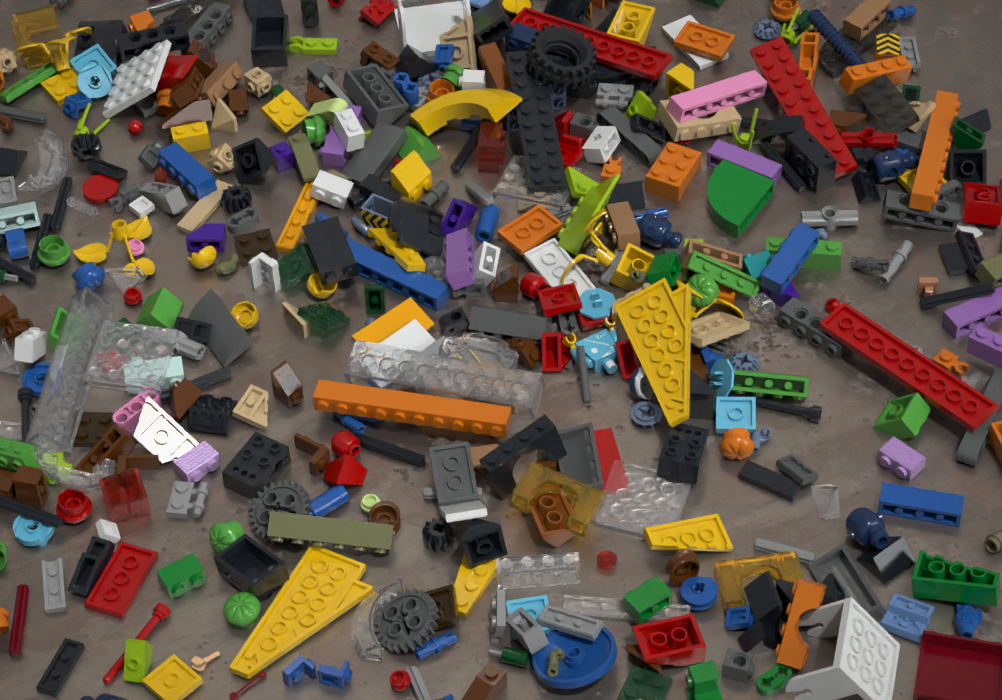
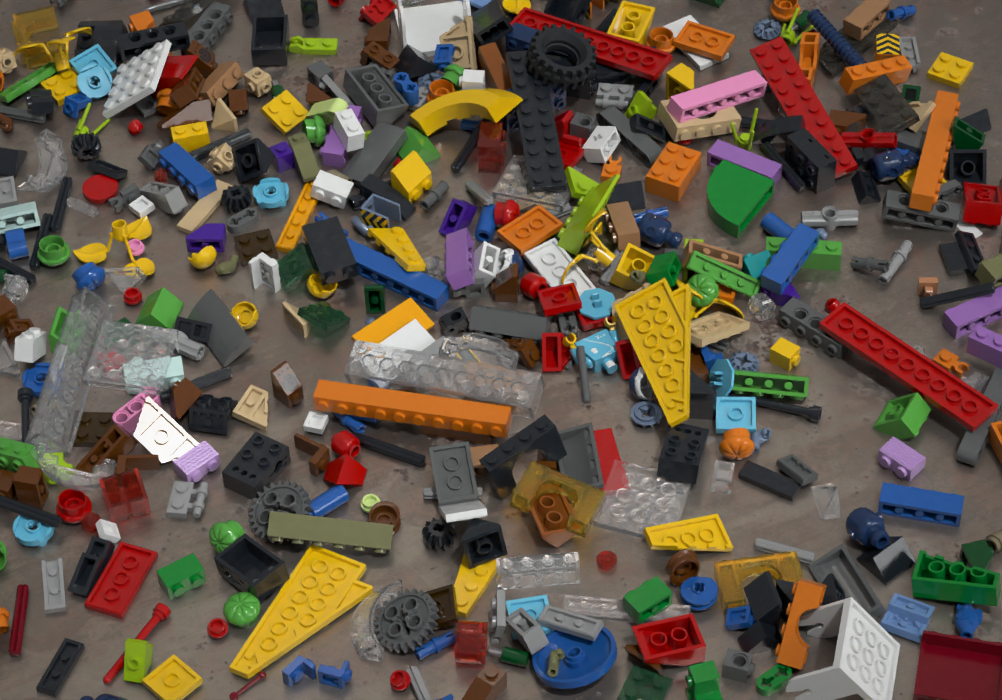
light nougat hand [191,651,220,671] -> none
black slope [389,195,444,259] -> none
none -> clear head [1,275,29,304]
none -> black brick [26,89,54,114]
none -> clear red plate [82,512,101,533]
none -> black axle [189,128,251,160]
none -> red plate [207,618,228,638]
none -> medium azure plate [252,177,289,209]
none -> white plate [303,411,329,434]
none -> reddish brown slope [364,18,391,51]
none -> clear red brick [455,620,488,665]
none -> red piece [494,199,521,228]
none -> white hair [494,248,524,279]
none -> orange piece [646,27,676,53]
none -> clear brick [711,460,735,494]
none -> blue brick [760,212,792,238]
none -> yellow brick [769,337,801,372]
none -> yellow plate [926,52,974,89]
none -> dark green slope [959,539,994,570]

